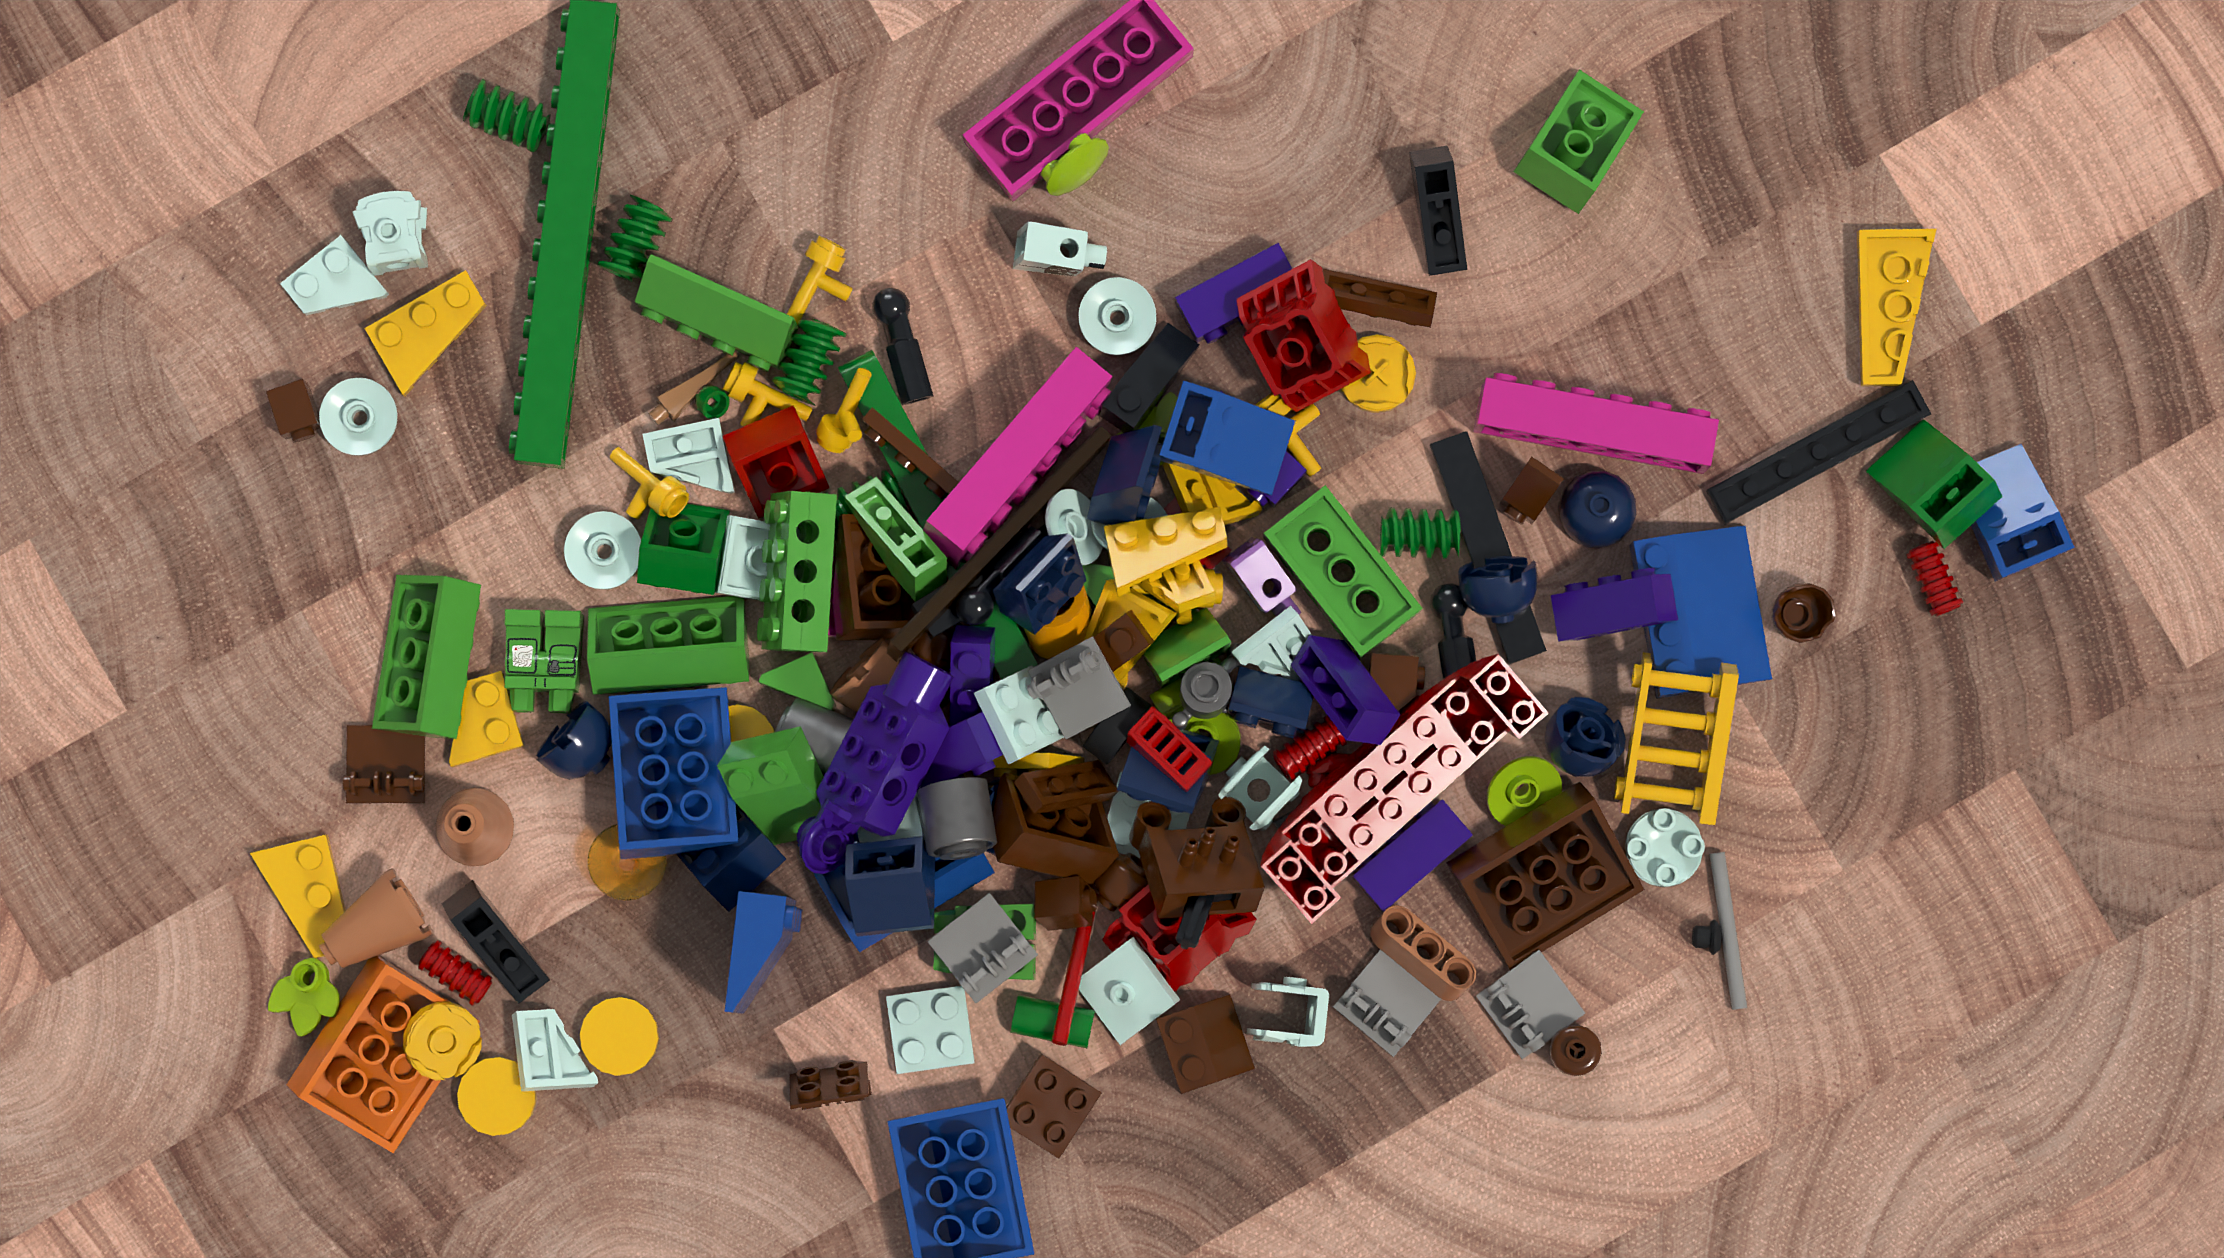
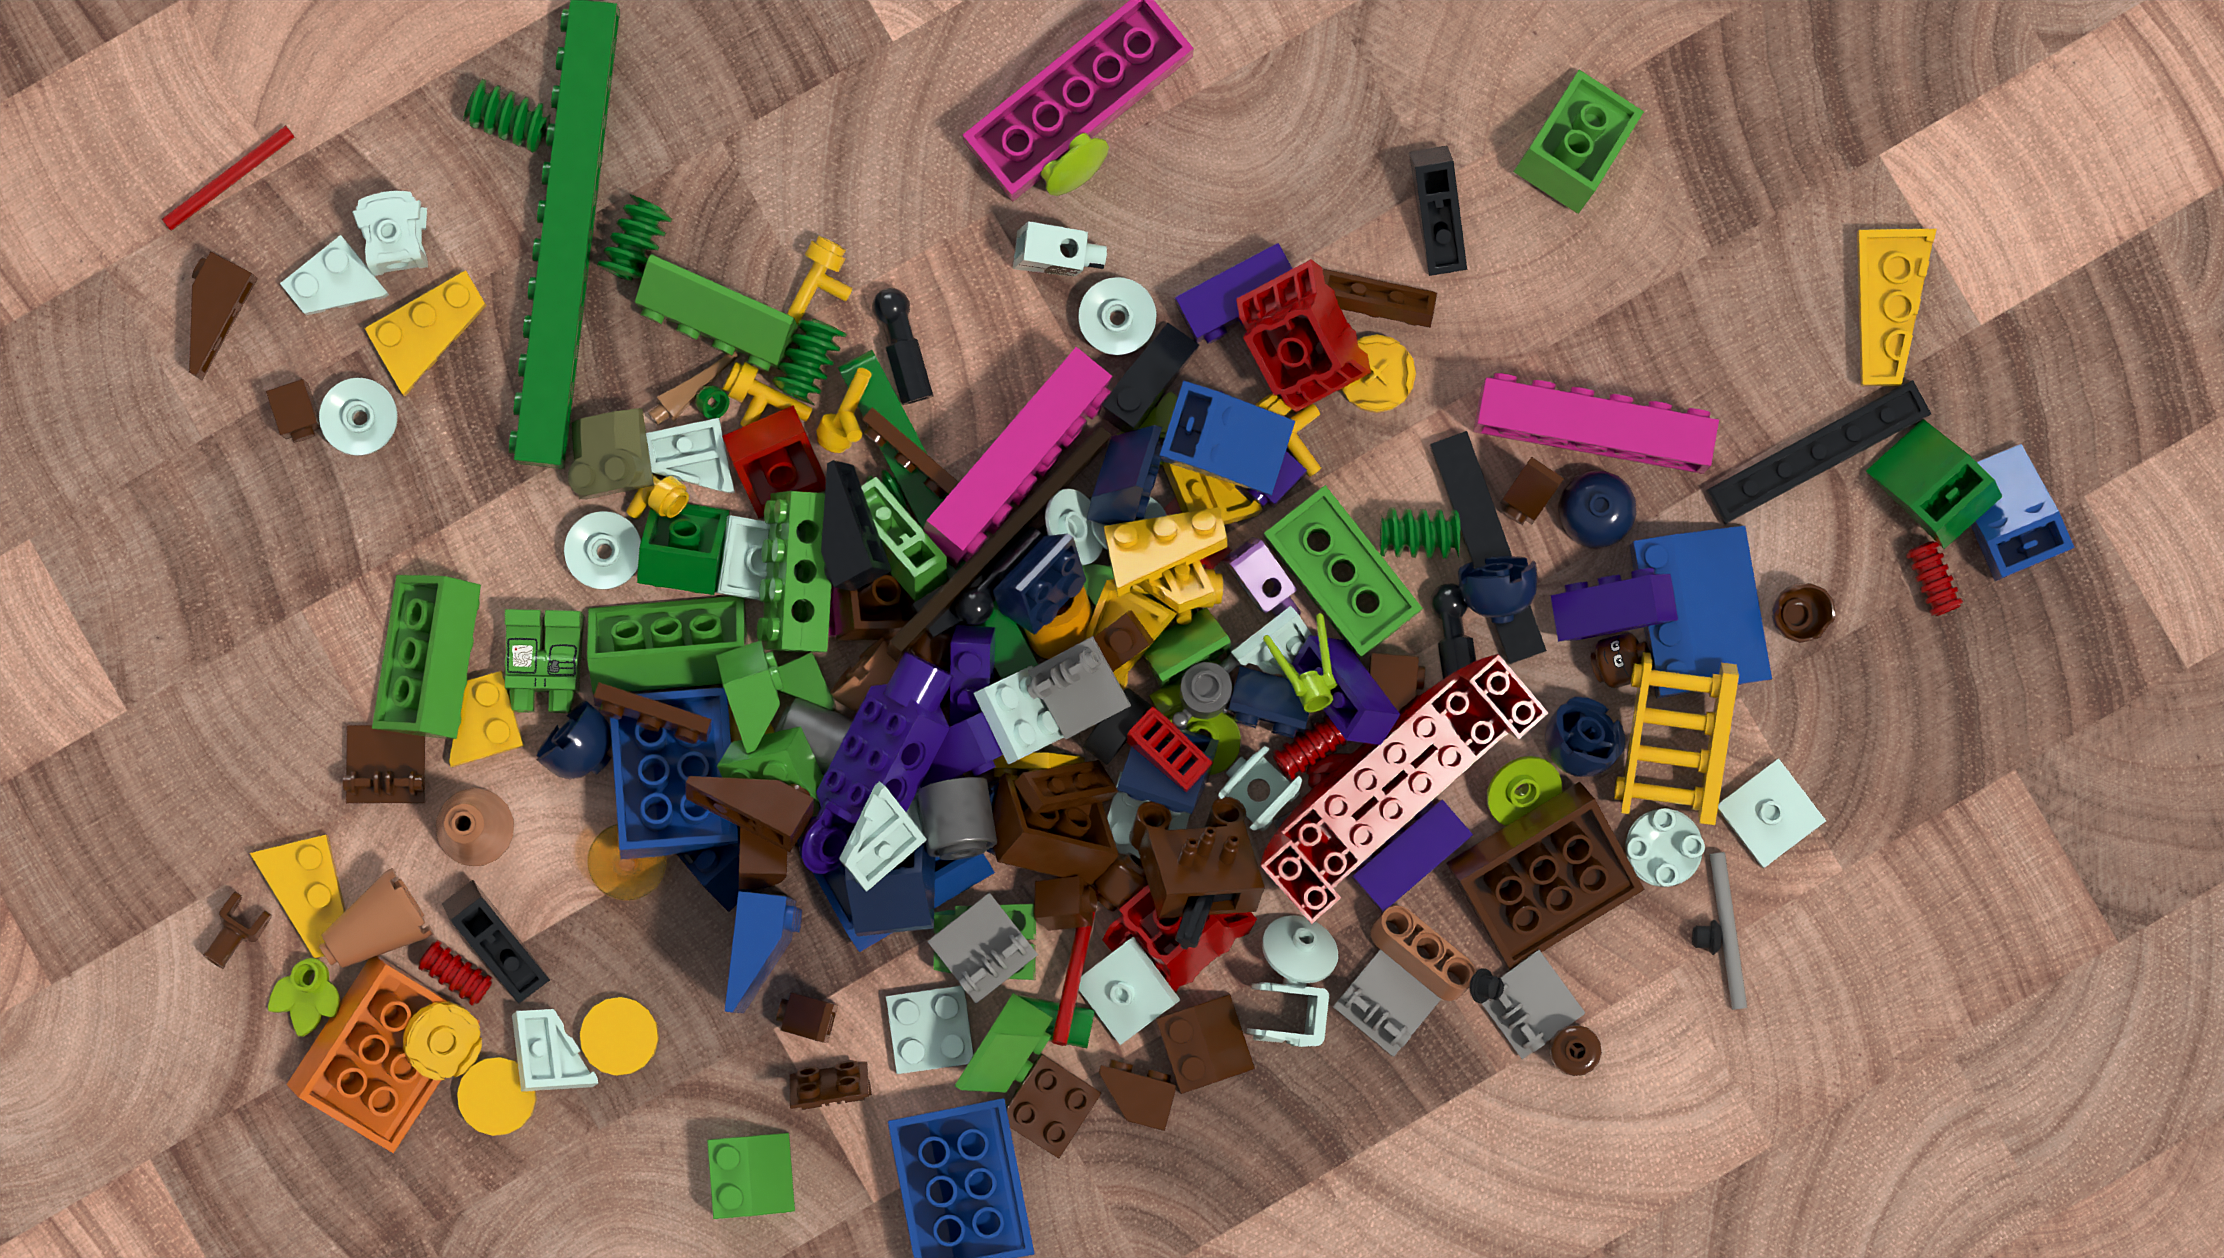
none -> red bar [162,125,295,231]
none -> reddish brown slope [189,251,258,381]
none -> reddish brown piece [203,891,272,969]
none -> olive slope [568,408,654,500]
none -> reddish brown plate [593,682,712,744]
none -> reddish brown slope [686,776,814,852]
none -> bright green slope [707,1133,795,1219]
none -> bright green slope [716,640,784,754]
none -> reddish brown brick [739,827,788,889]
none -> reddish brown slope [776,993,838,1043]
none -> black slope [821,460,892,591]
none -> light aqua wing [839,781,927,892]
none -> bright green slope [955,993,1053,1093]
none -> reddish brown slope [1099,1059,1177,1131]
none -> light aqua dish [1262,915,1338,983]
none -> lime plant [1263,613,1337,712]
none -> black piece [1469,968,1504,1003]
none -> reddish brown head [1590,632,1650,688]
none -> light aqua plate [1718,758,1826,869]

